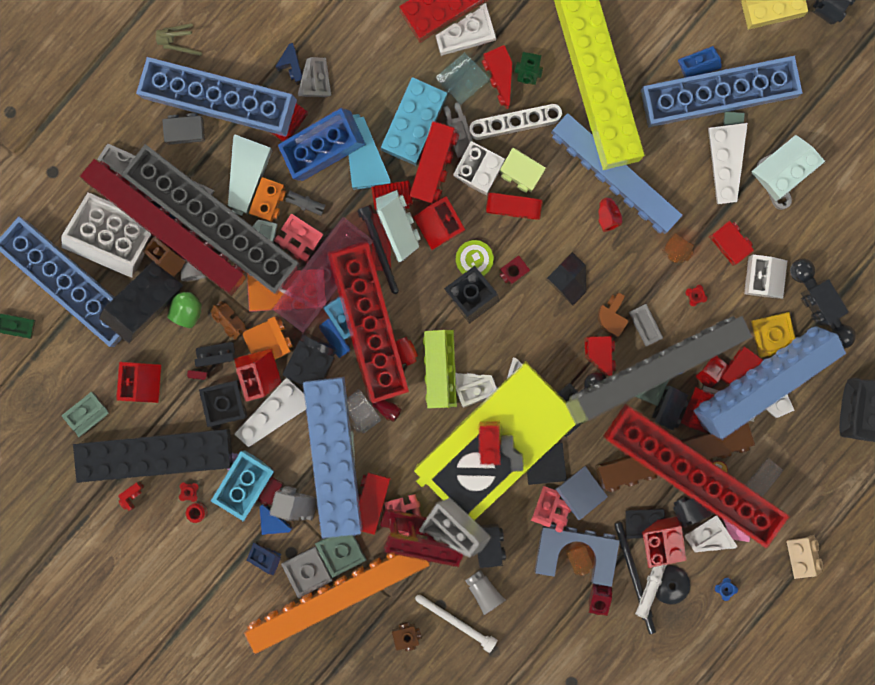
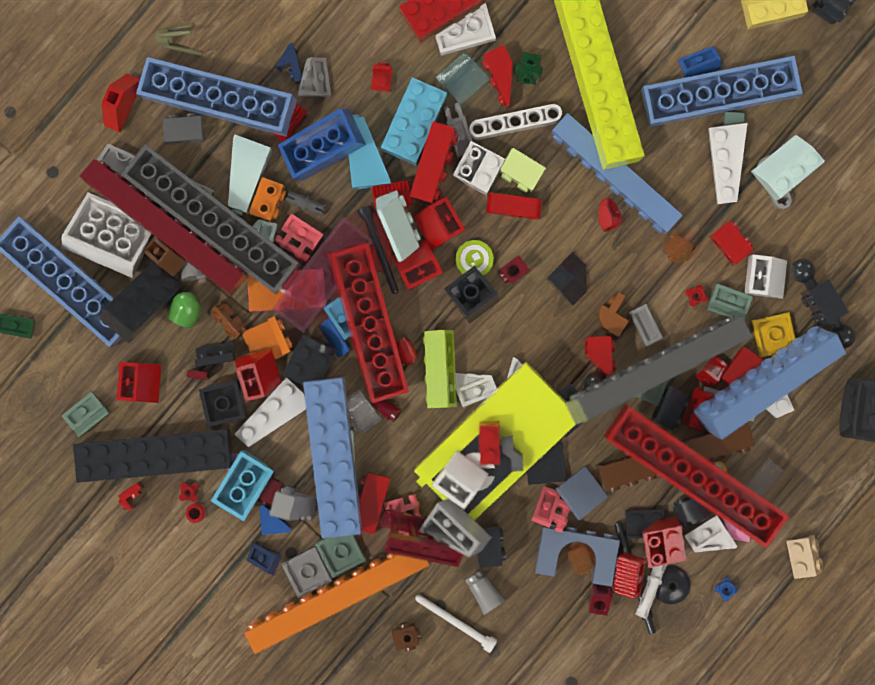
none -> red slope [101,73,140,133]
none -> red bracket [371,62,393,93]
none -> red slope [392,240,443,291]
none -> white slope [432,451,488,509]
none -> red brick [612,553,646,599]
none -> sand green plate [707,284,753,321]

